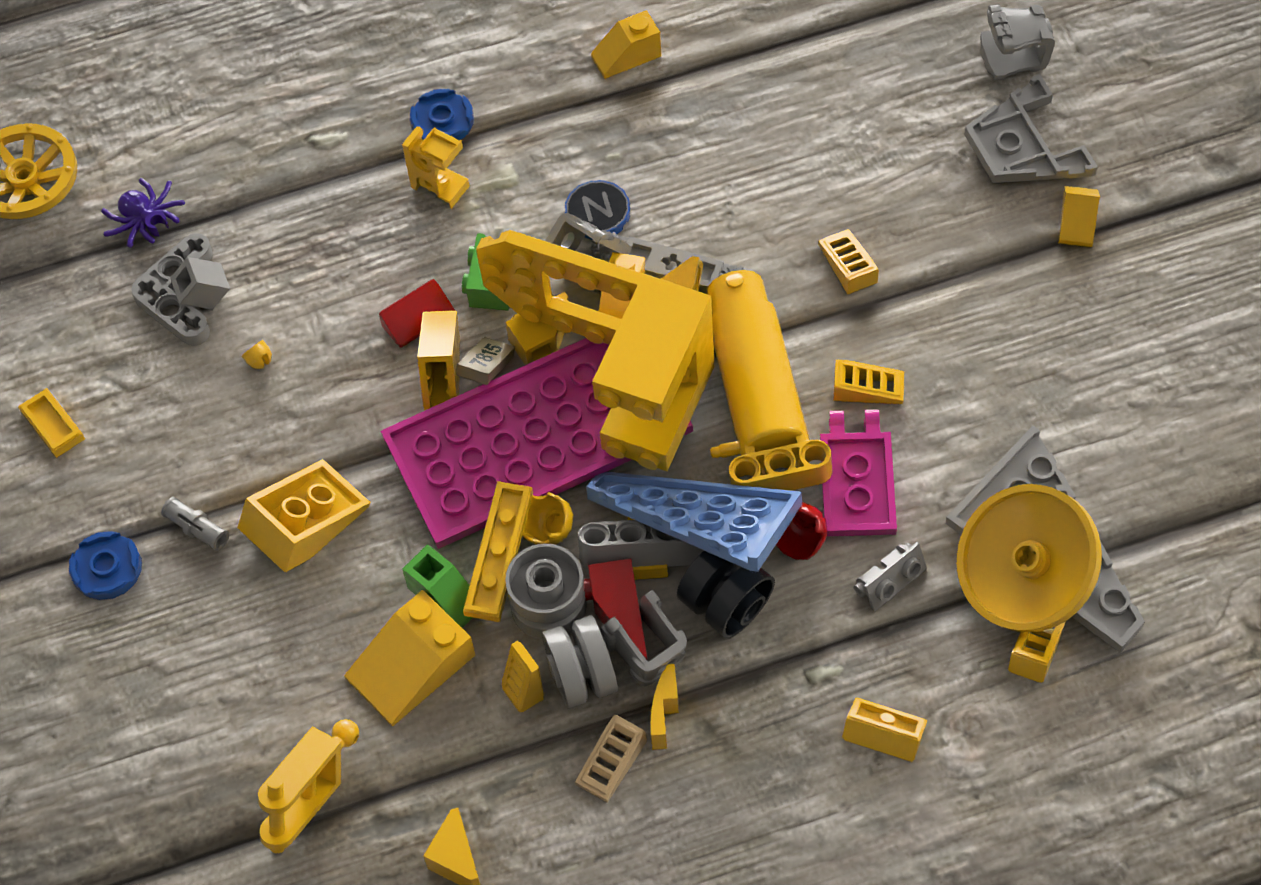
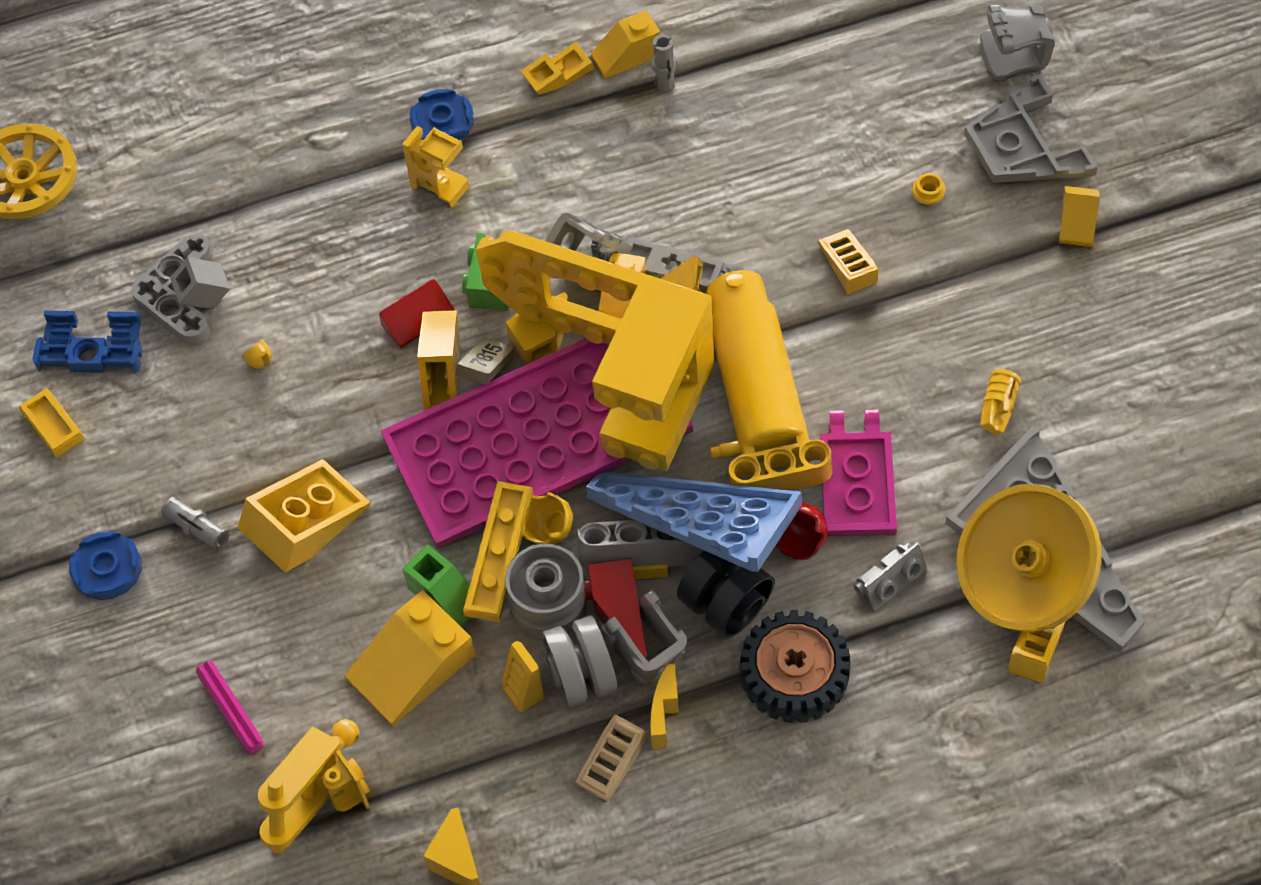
dark purple animal [101,178,185,248] -> none
black tile [565,180,630,240] -> none
yellow slope [834,360,904,404] -> none
yellow slope [842,698,927,762] -> none
none -> blue piece [32,311,143,373]
none -> dark pink axle [196,661,264,754]
none -> yellow hinge [322,750,370,812]
none -> yellow slope [521,42,595,95]
none -> light grey pin [651,34,677,92]
none -> wheel [740,610,850,723]
none -> yellow plate [912,173,946,205]
none -> yellow hinge [980,369,1021,435]

